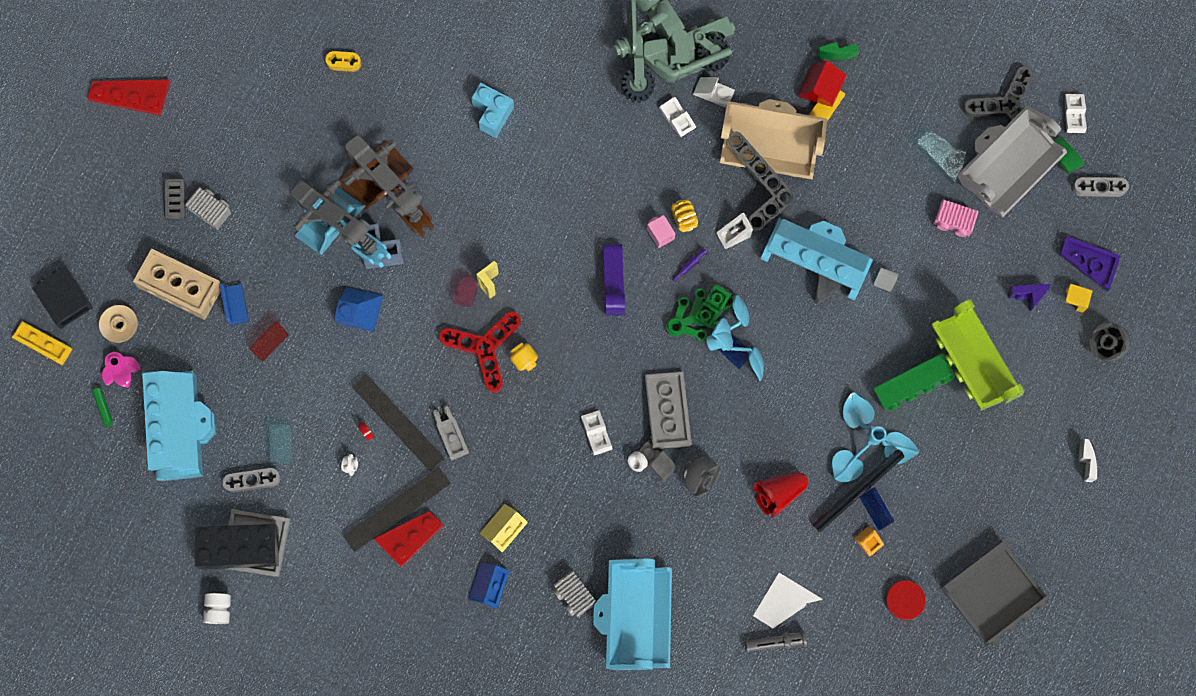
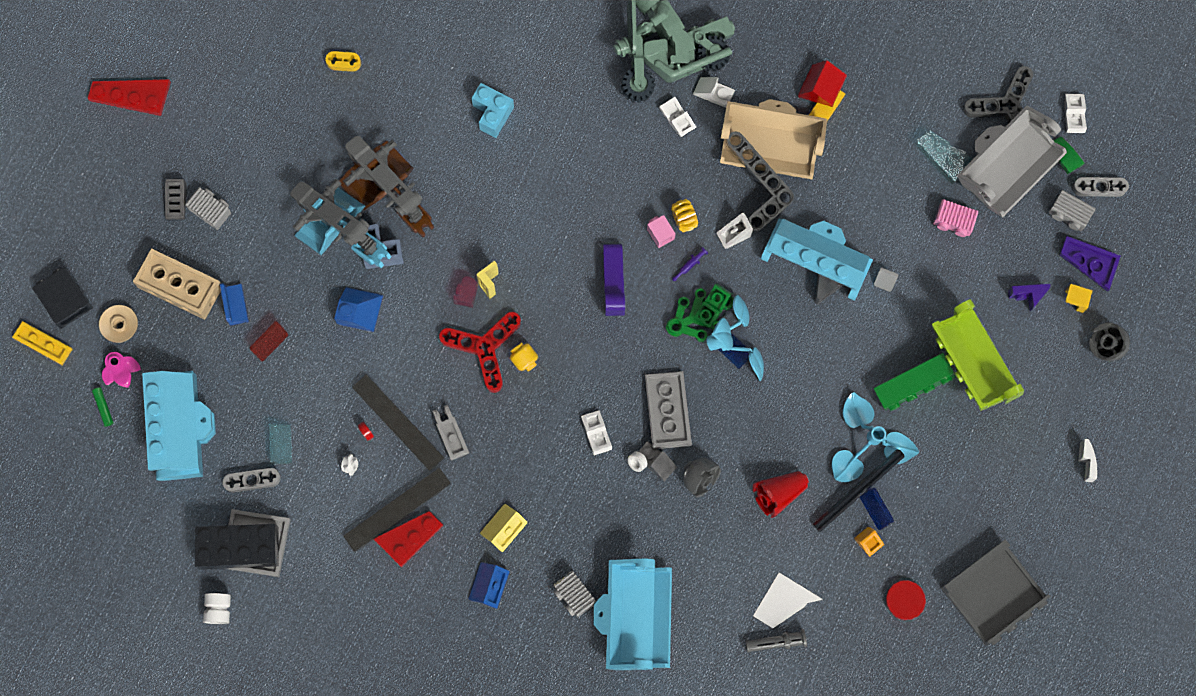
green slope [817,42,859,60] -> none
none -> light grey brick [1049,190,1096,231]

